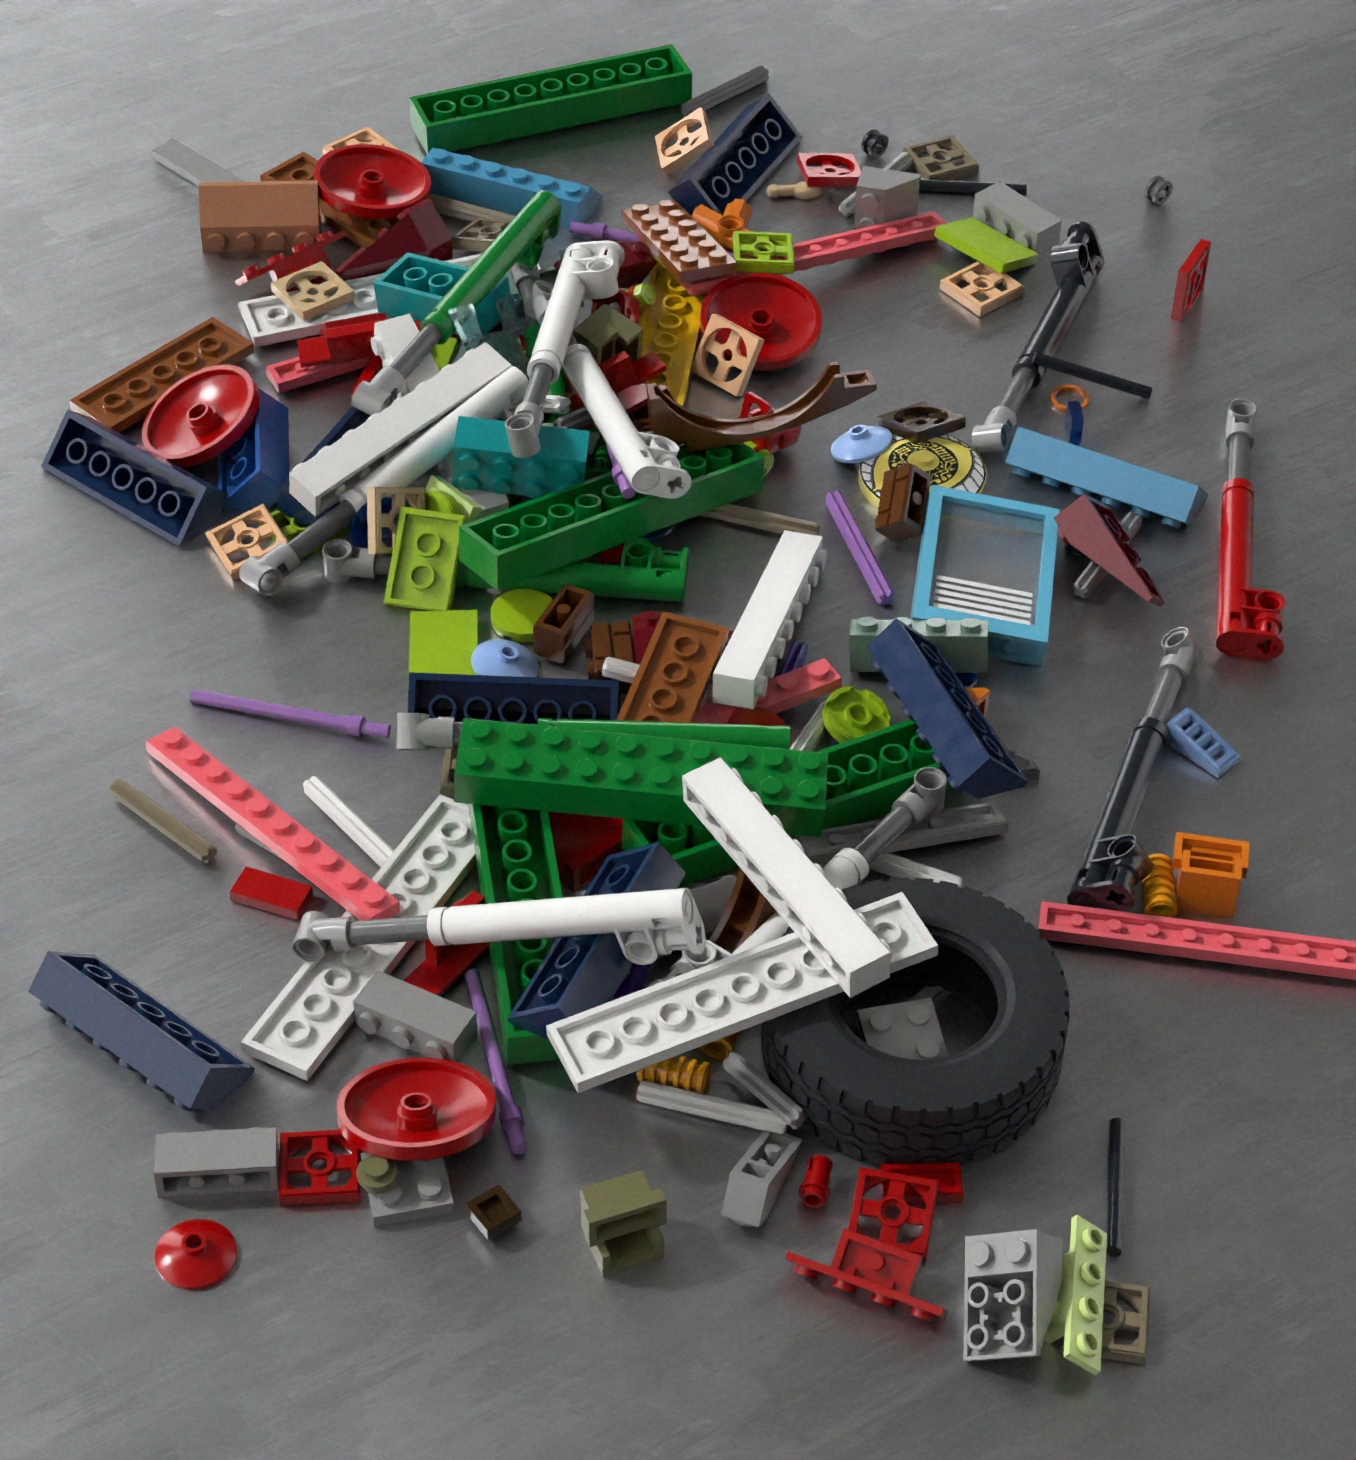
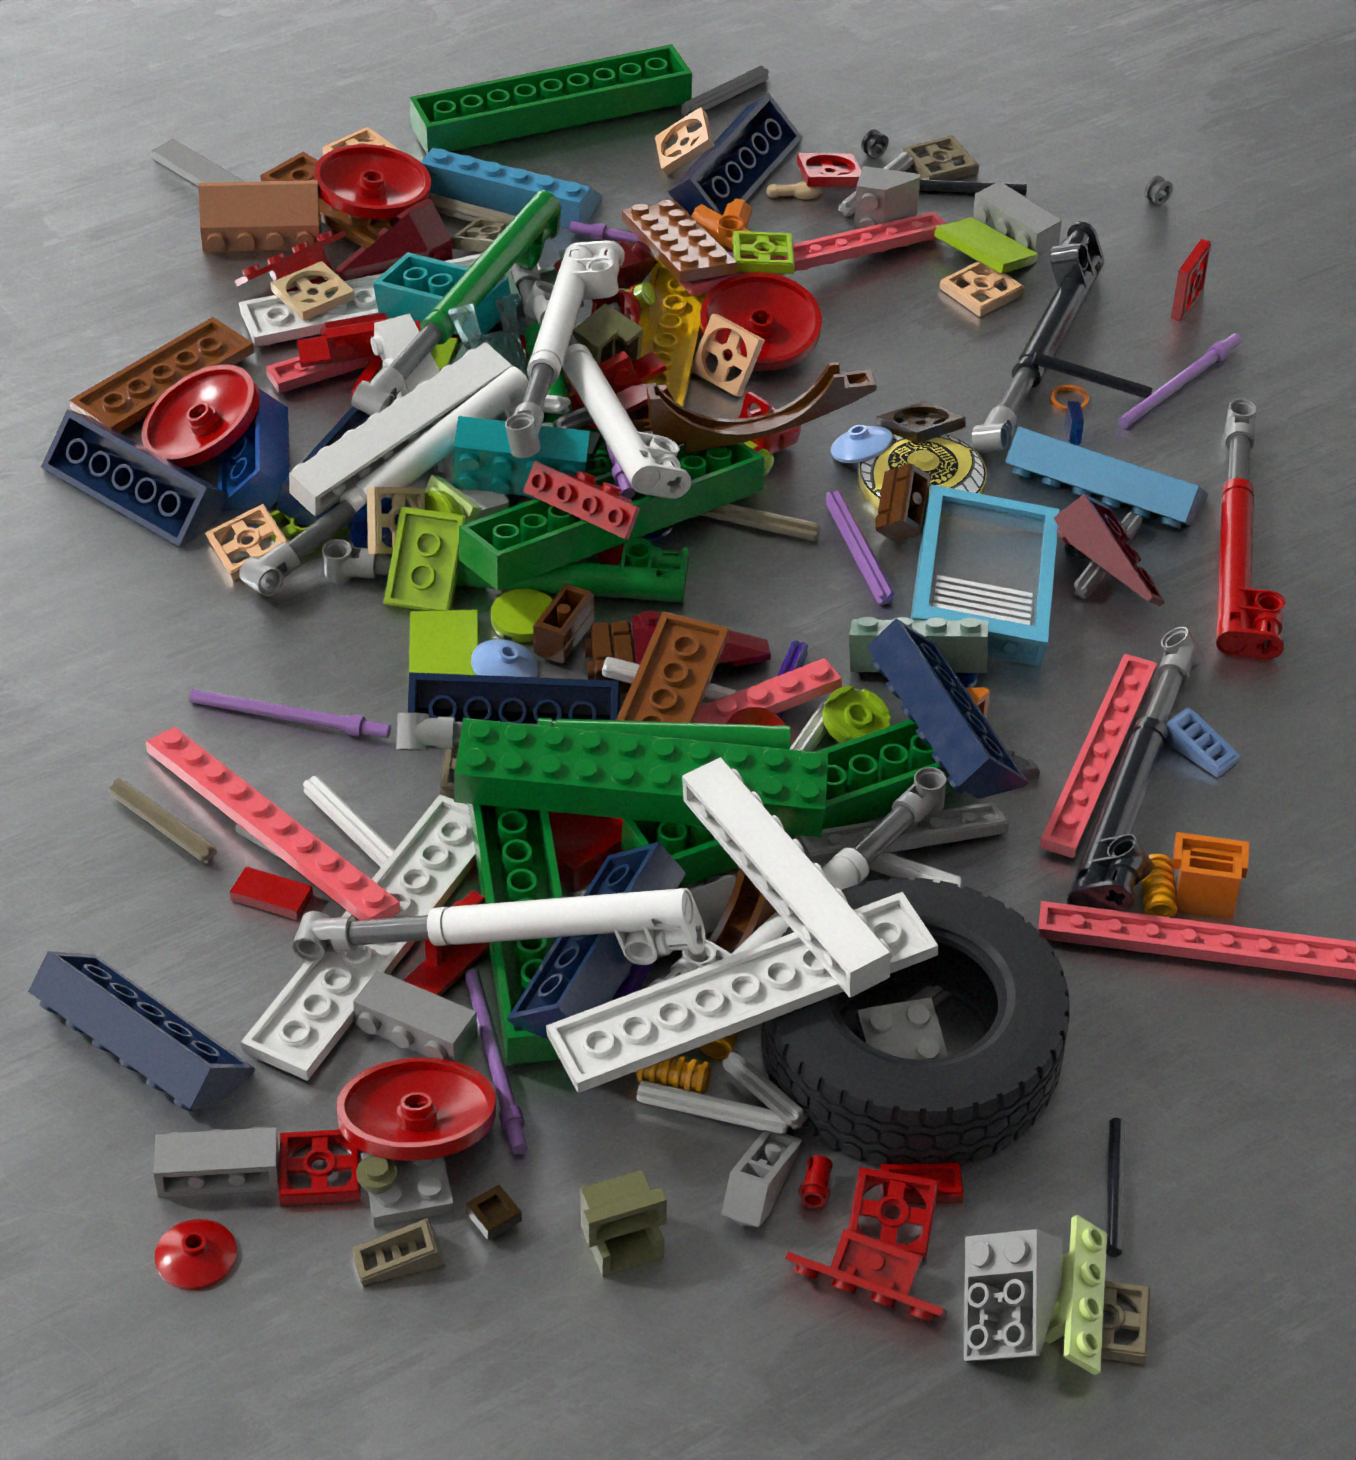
white brick [712,530,827,709] -> none
none -> dark tan slope [351,1218,445,1285]
none -> red bracket [523,461,640,539]
none -> coral plate [1040,654,1157,858]
none -> medium lavender bar [1118,333,1242,428]

